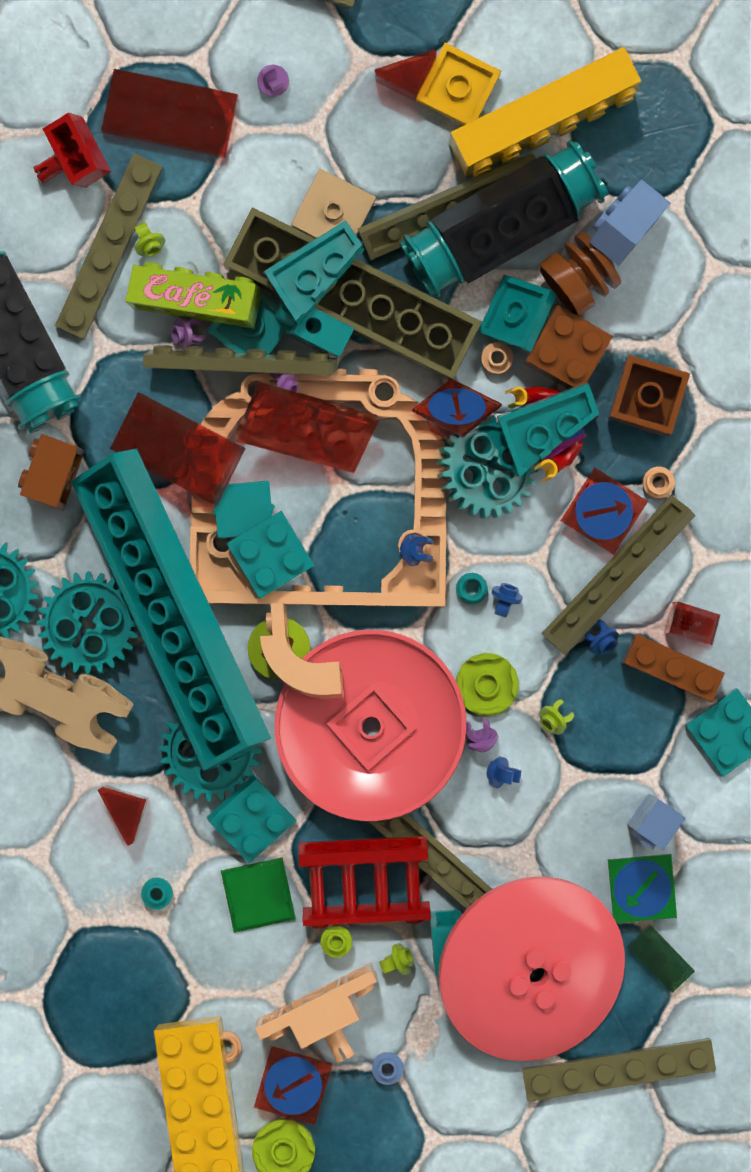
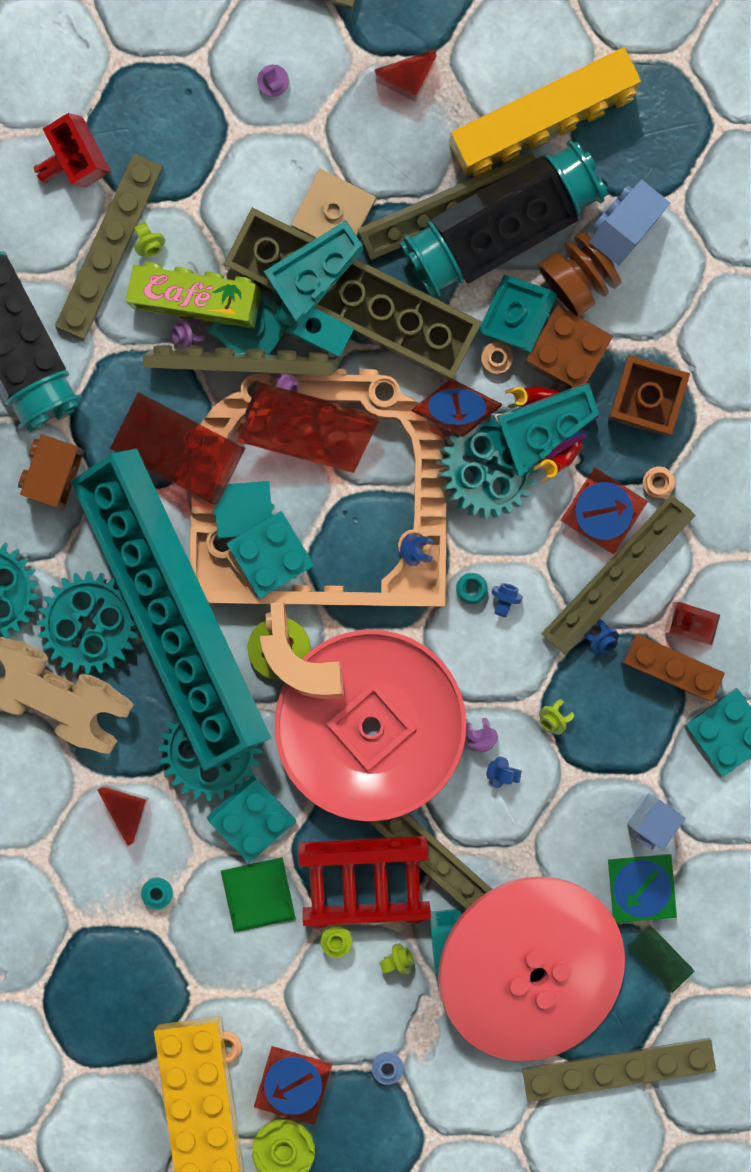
clear red plate [101,69,239,158] -> none
light nougat brick [255,963,377,1063] -> none
yellow plate [416,43,502,125] -> none
lime tile [456,653,519,716] -> none

